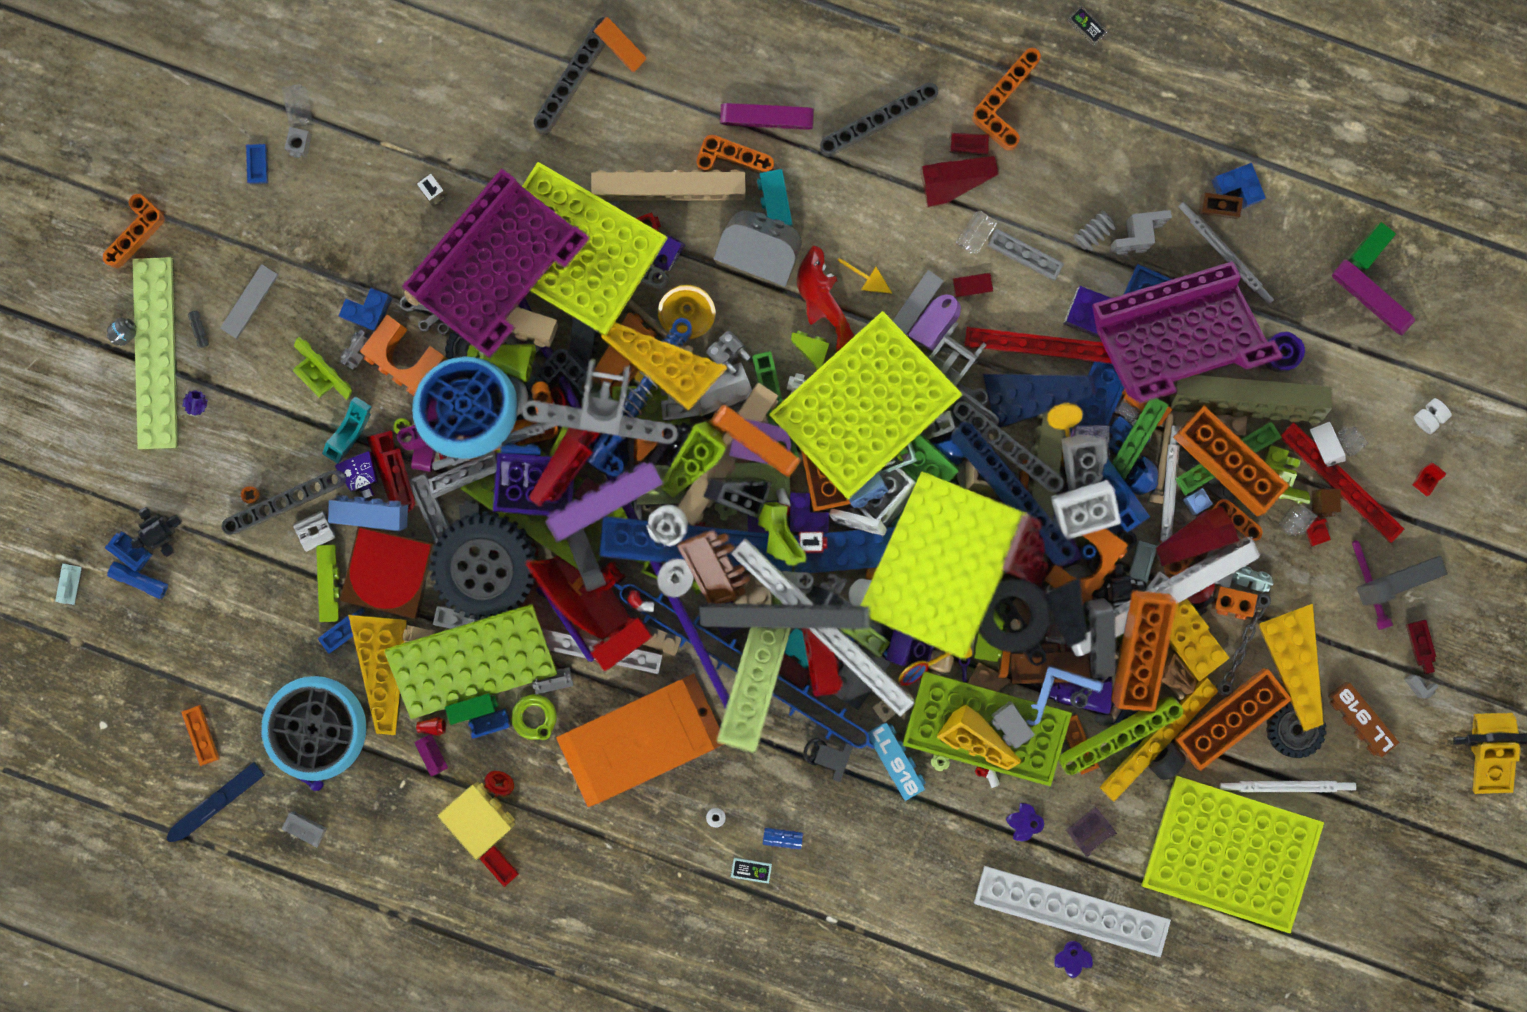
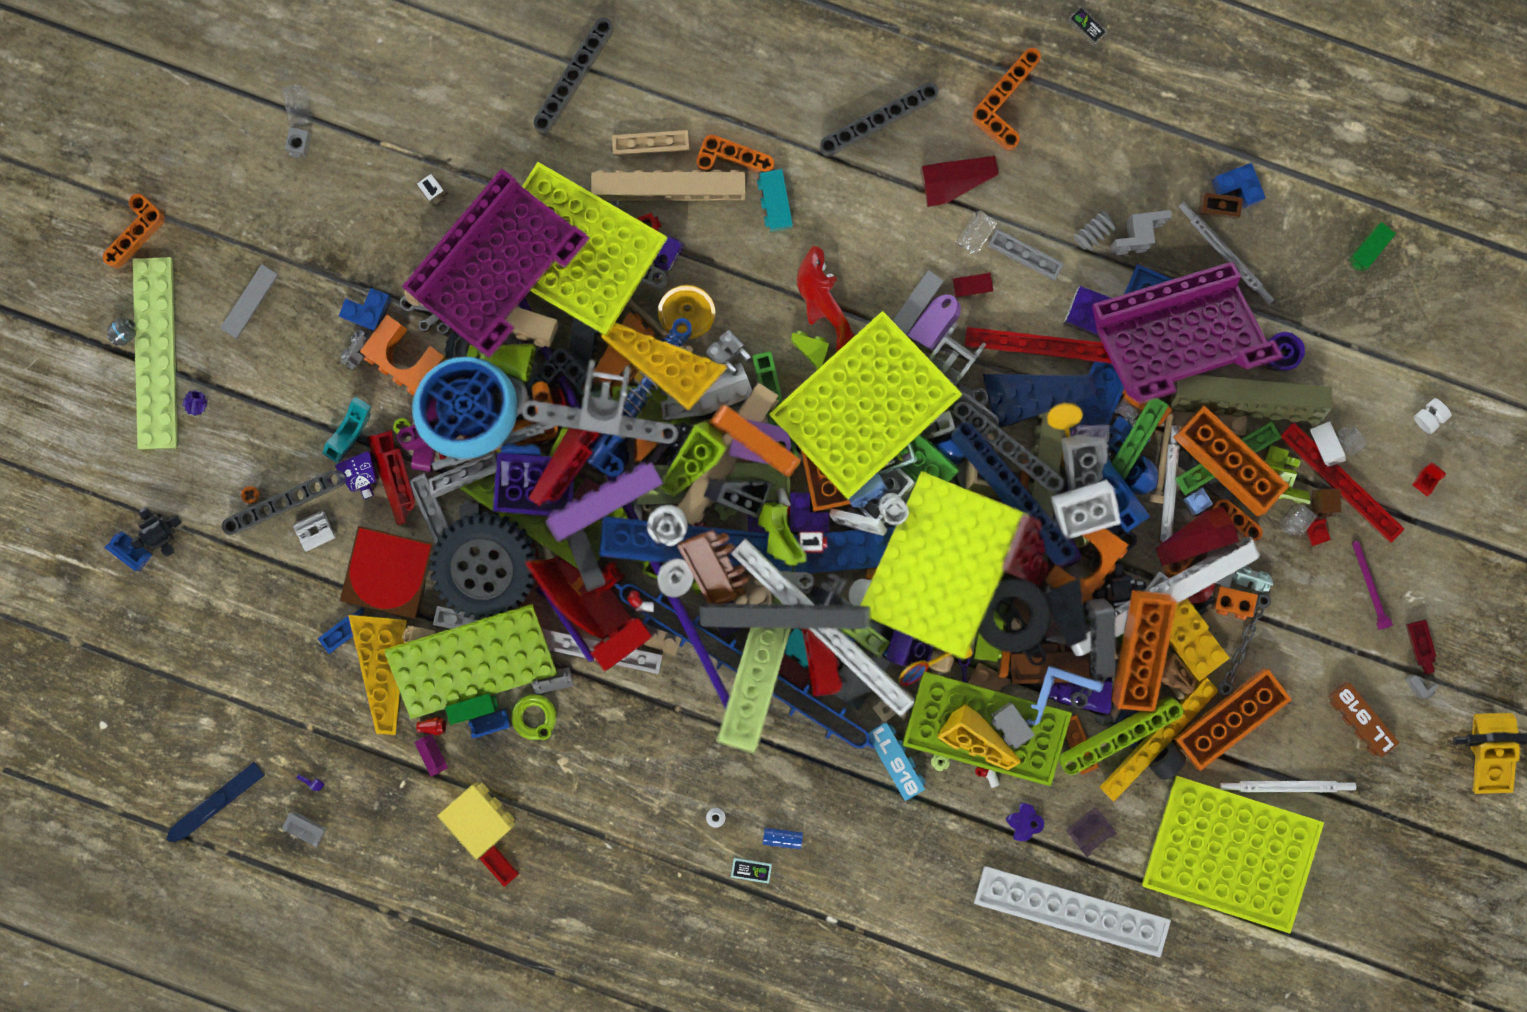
light aqua hinge [55,564,82,605] -> none
blue axle [107,562,168,599] -> none
orange tile [181,705,220,766] -> none
dark grey axle [188,311,208,348] -> none
blue tile [246,144,268,184] -> none
dark grey wheel [261,676,366,781] -> none
lime bracket [293,337,352,400] -> none
lime bracket [316,545,340,622] -> none
medium blue brick [328,495,408,531] -> none
red gear [484,771,514,798] -> none
orange piece [556,673,723,807] -> none
orange tile [594,17,647,72] -> none
brick [714,210,802,287] -> none
magenta beam [720,103,814,130] -> none
white gear [787,373,806,394] -> none
dark grey piece [803,738,853,782] -> none
yellow piece [838,258,892,294] -> none
dark red tile [950,133,989,155] -> none
dark purple plate [1054,941,1093,978] -> none
blue pin [1080,544,1096,560] -> none
light aqua tile [1128,541,1157,583] -> none
yellow wing [1258,604,1323,732] -> none
wheel [1266,701,1327,758] -> none
magenta beam [1331,260,1415,336] -> none
dark grey beam [1356,556,1448,606] -> none
none -> tan plate [612,130,689,156]
none -> white wheel [879,493,908,525]

